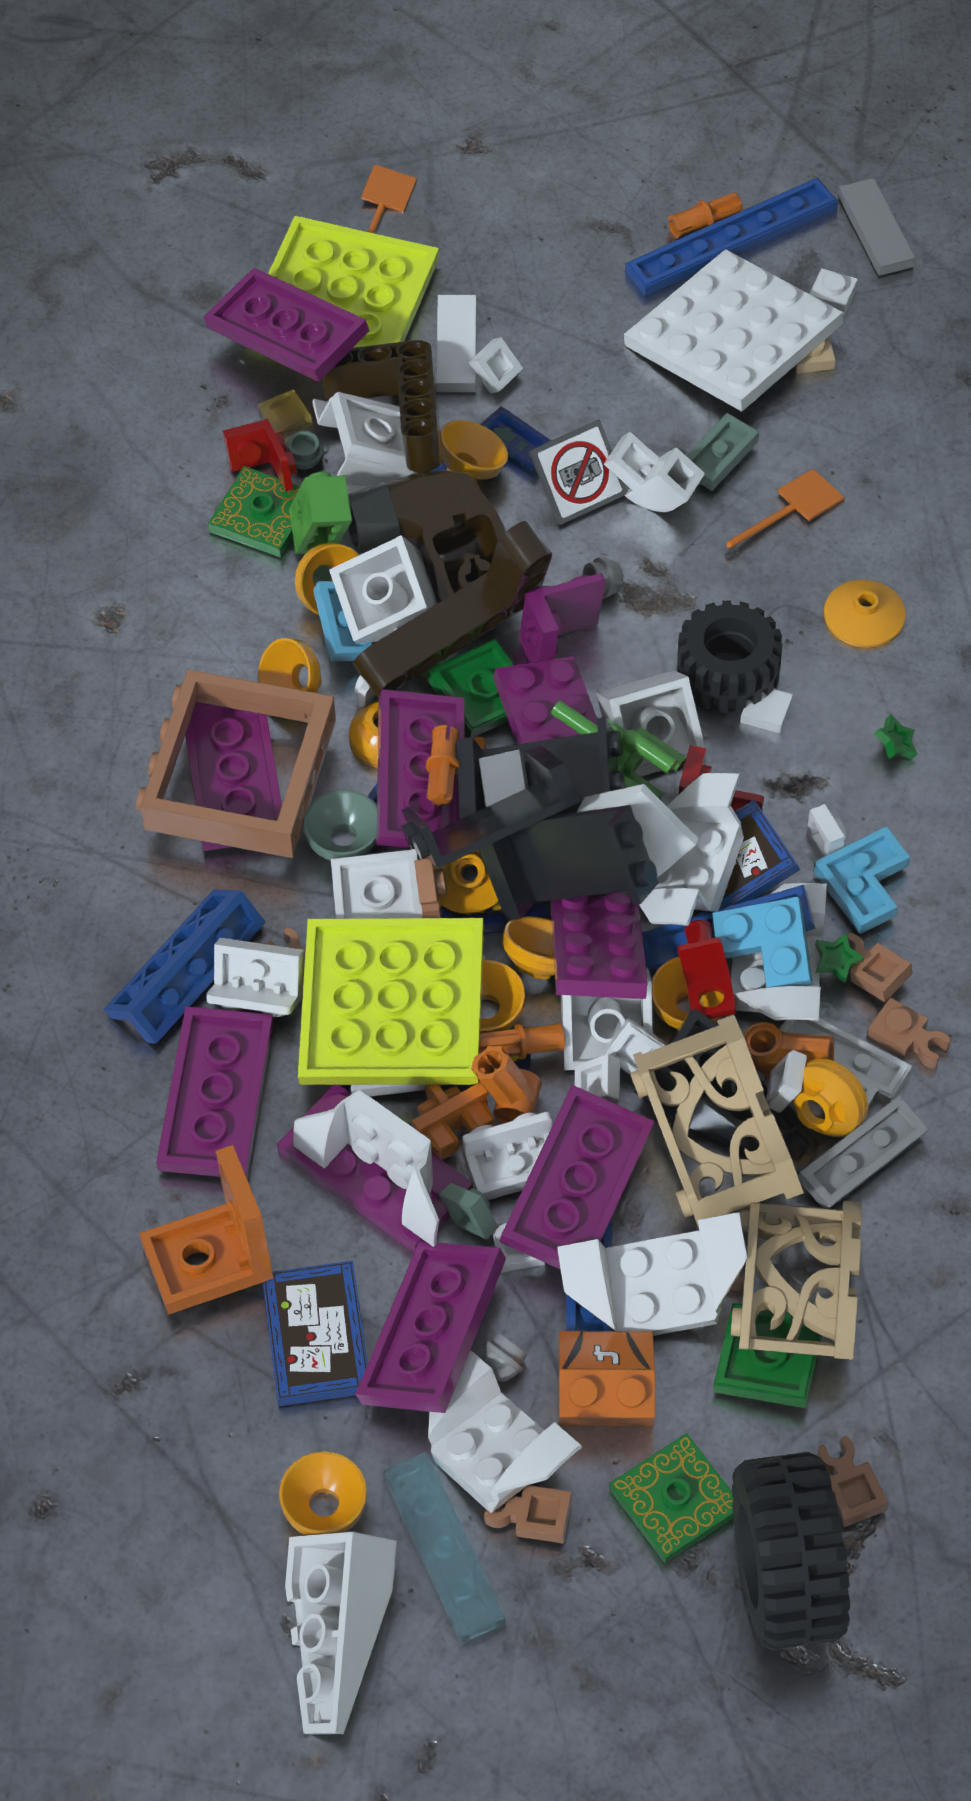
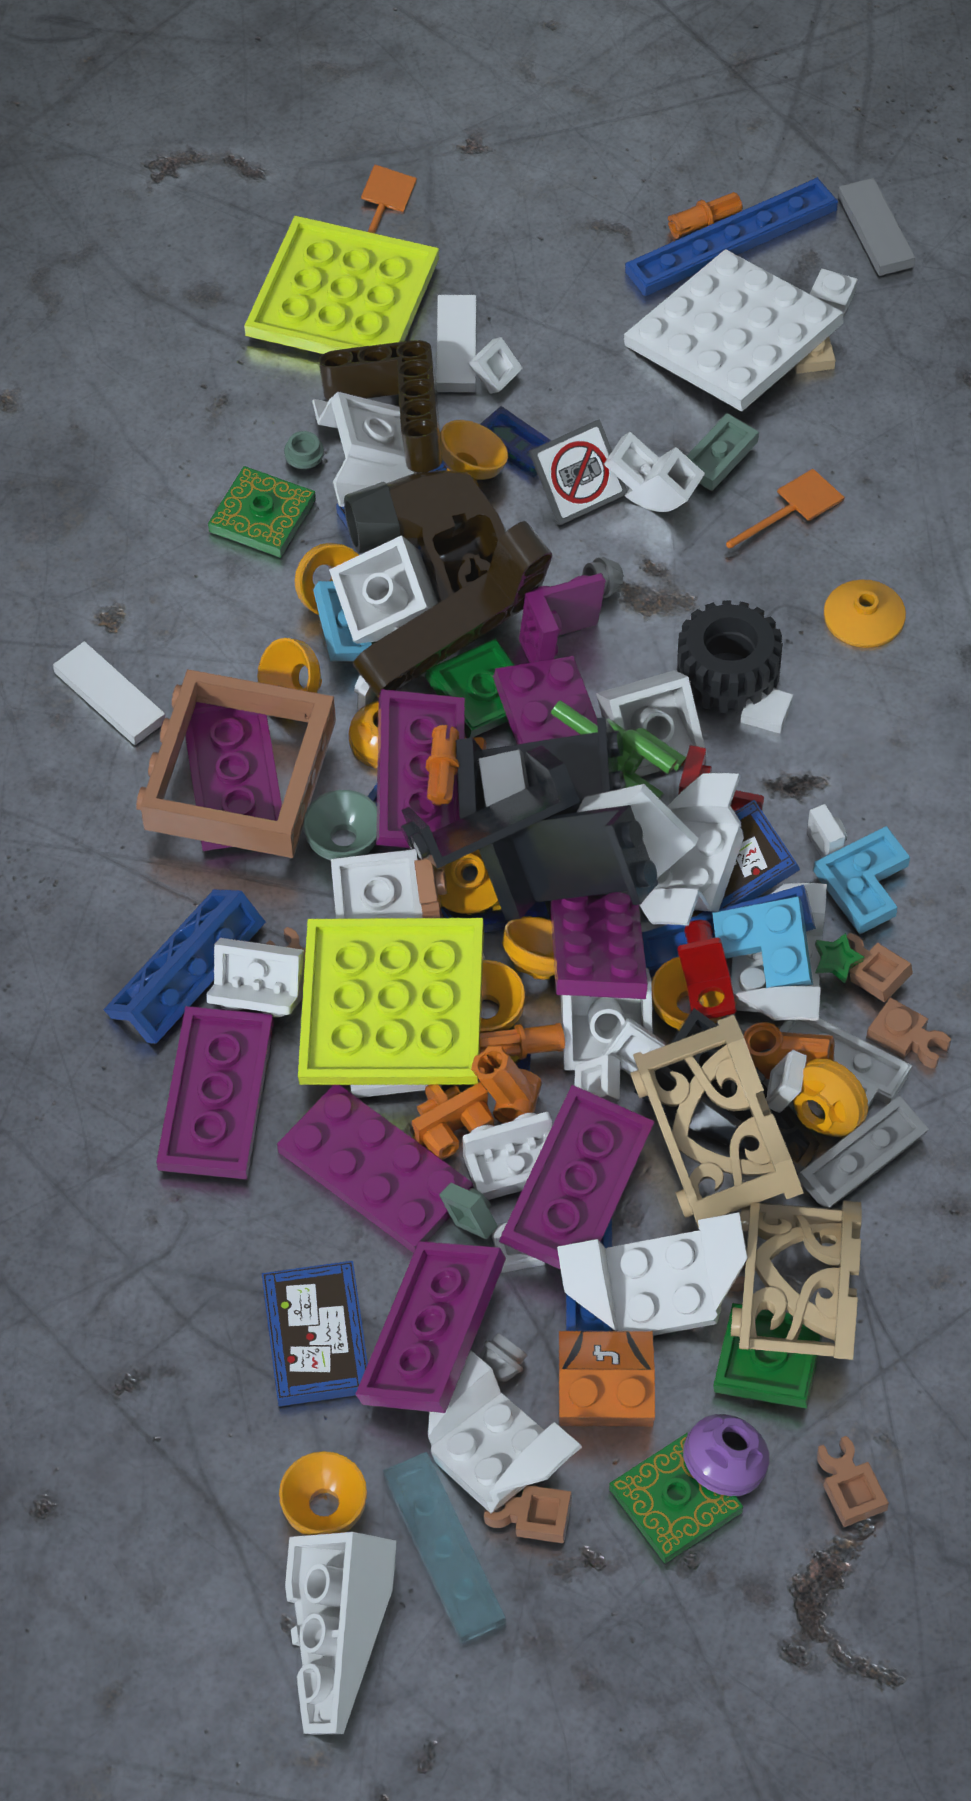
orange bracket [139,1145,274,1315] -> none
magenta plate [203,268,370,382] -> none
red bracket [222,419,297,492] -> none
clear yellow tile [258,389,312,437] -> none
bright green brick [289,472,352,554] -> none
white piece [293,1090,439,1247] -> none
black tyre [732,1452,850,1650] -> none
green piece [874,714,918,759] -> none
none -> white tile [53,641,166,745]
none -> medium lavender piece [683,1414,769,1496]

